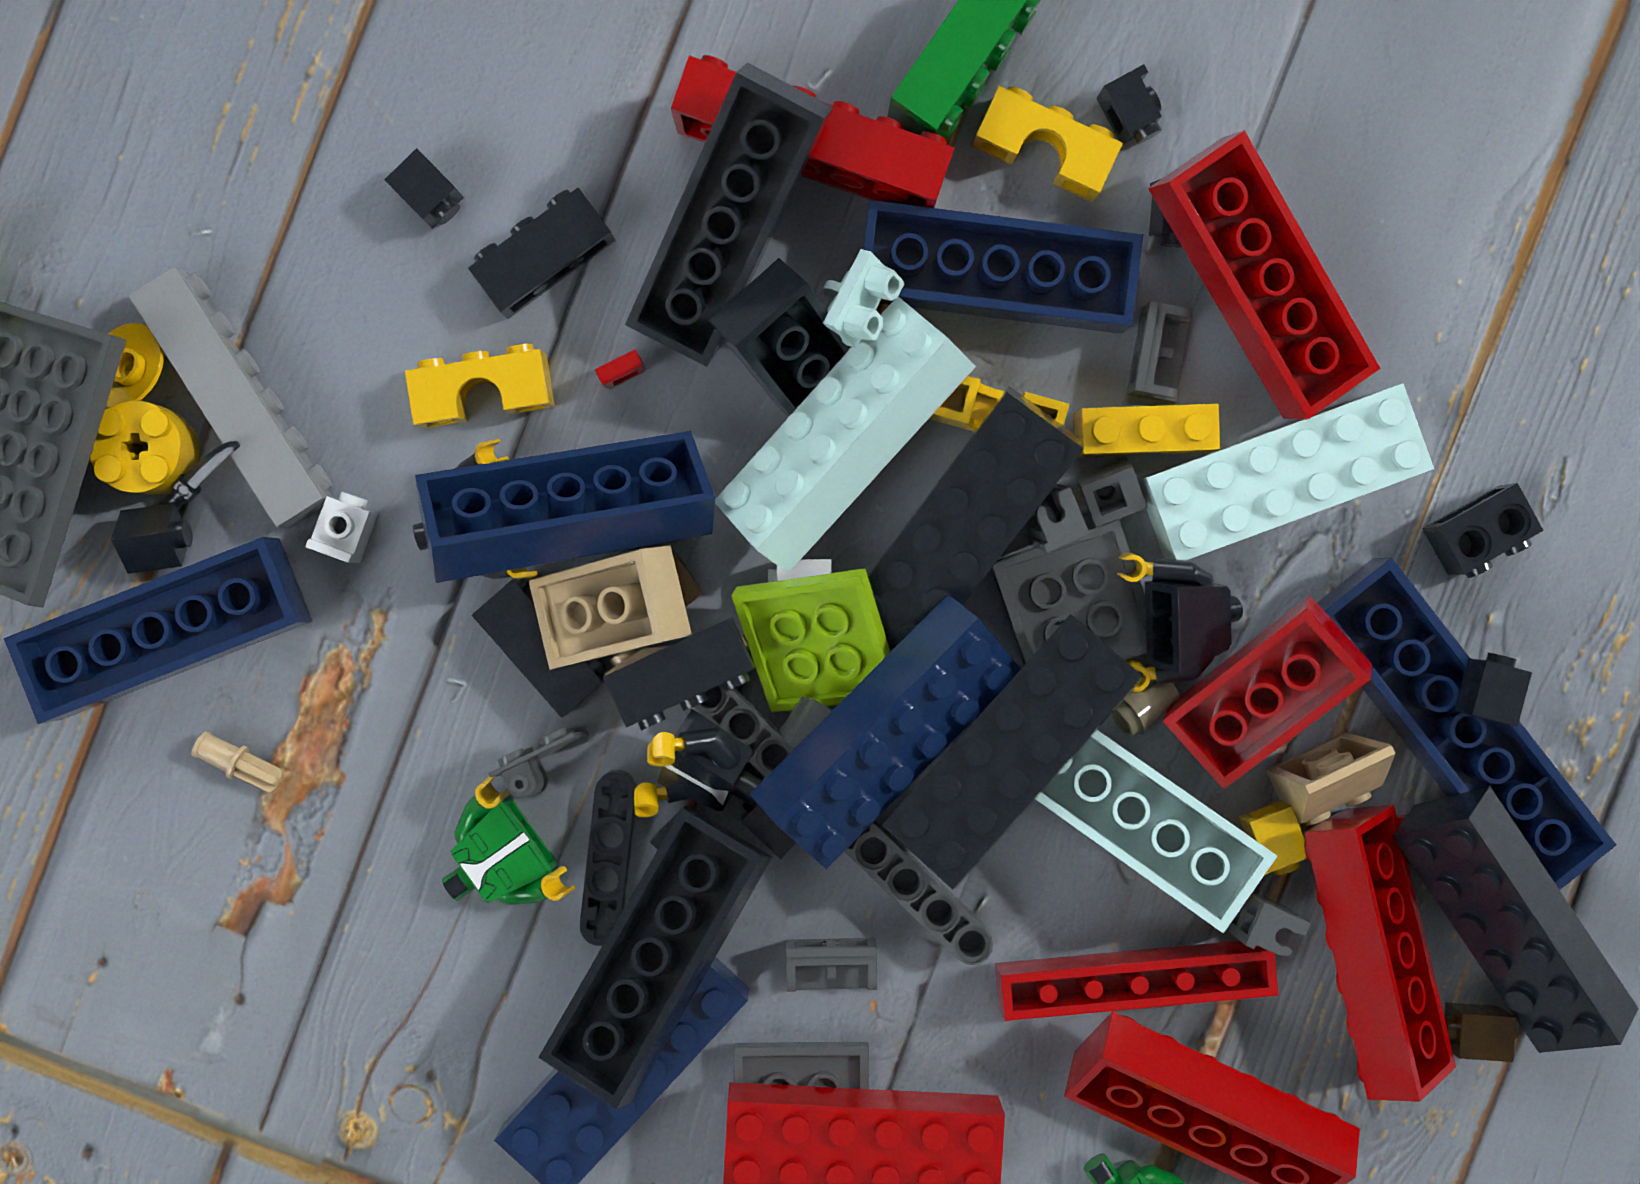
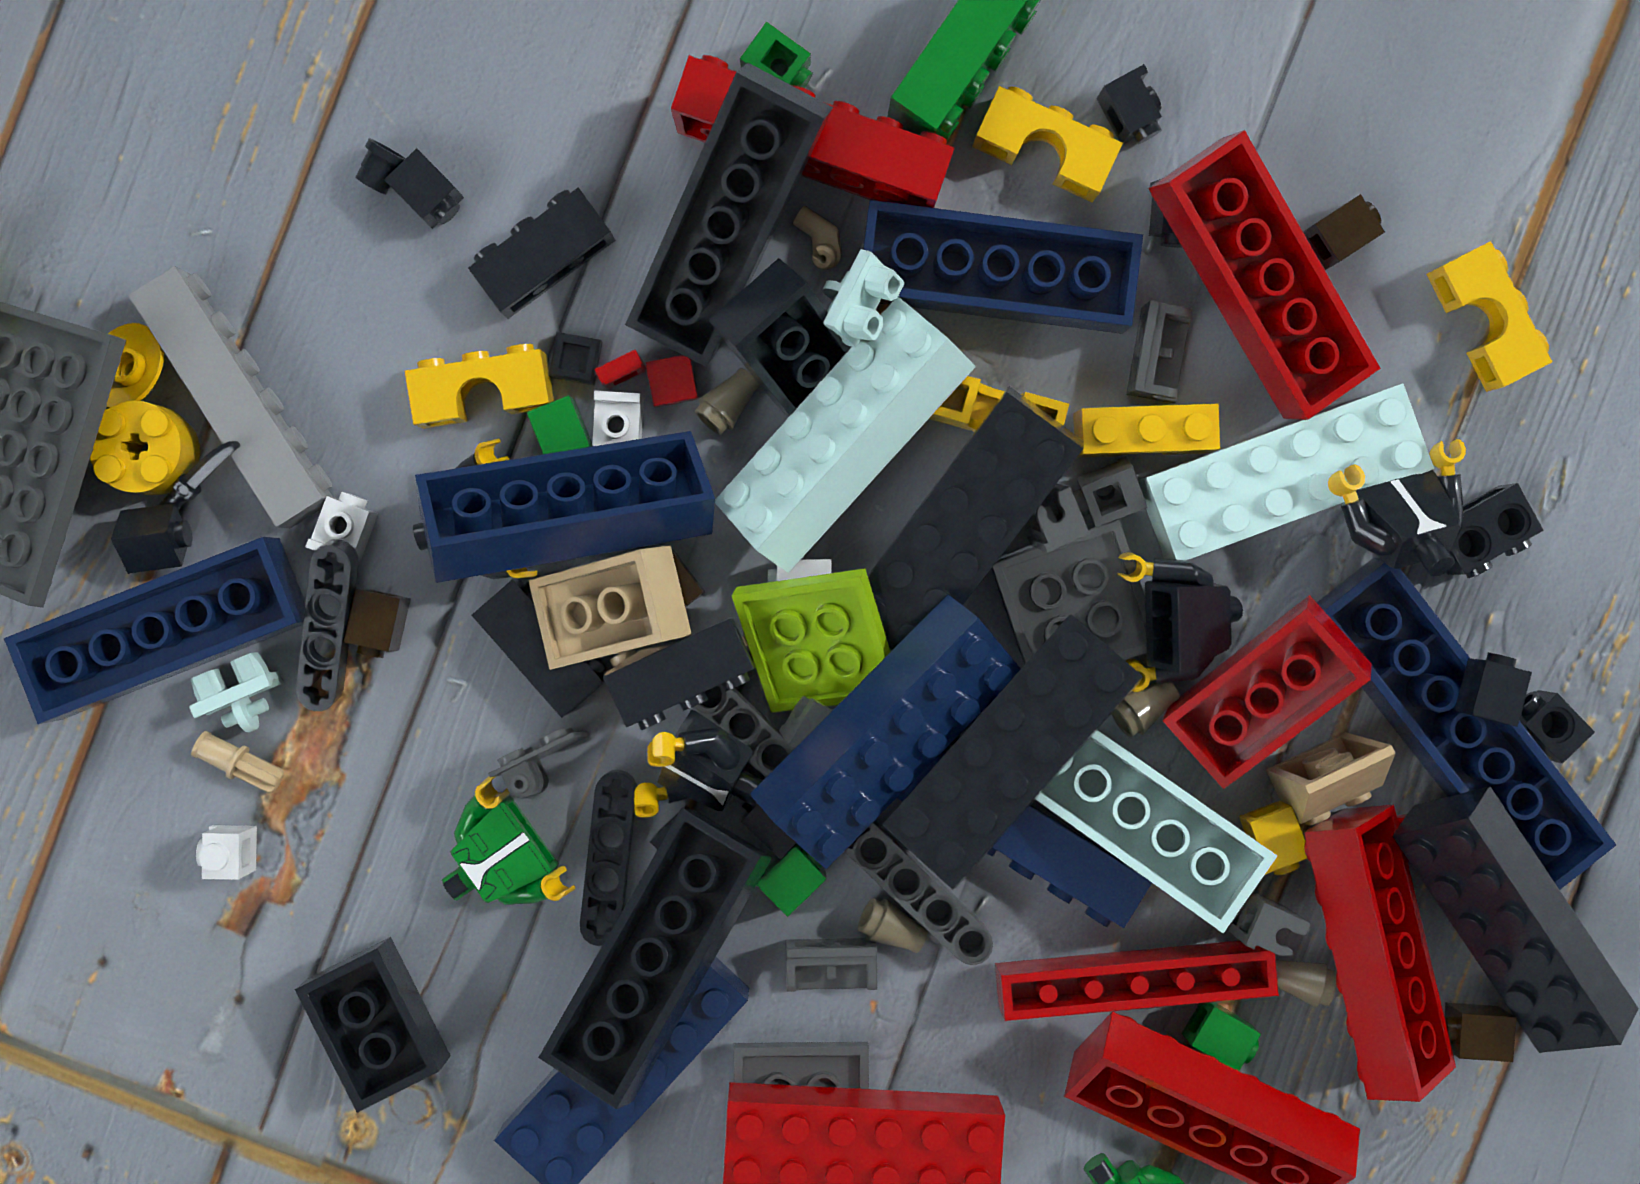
none -> light aqua hips [189,652,284,733]
none -> white brick [196,825,257,880]
none -> black brick [295,937,451,1113]
none -> black beam [296,540,359,712]
none -> dark brown brick [344,588,411,658]
none -> black piece [355,138,406,195]
none -> green brick [527,395,592,454]
none -> black tile [549,332,603,386]
none -> white brick [592,391,644,446]
none -> red tile [645,355,699,408]
none -> dark tan cone [695,368,760,435]
none -> green brick [740,22,813,88]
none -> green brick [757,843,827,917]
none -> tan arm [793,206,842,270]
none -> dark tan cone [858,898,928,953]
none -> dark blue brick [897,751,1152,928]
none -> green brick [1181,1002,1261,1071]
none -> dark tan cone [1276,959,1337,1007]
none -> dark brown brick [1303,194,1385,270]
none -> black torso [1328,439,1466,577]
none -> yellow arch [1426,241,1552,392]
none -> black brick [1519,690,1595,764]

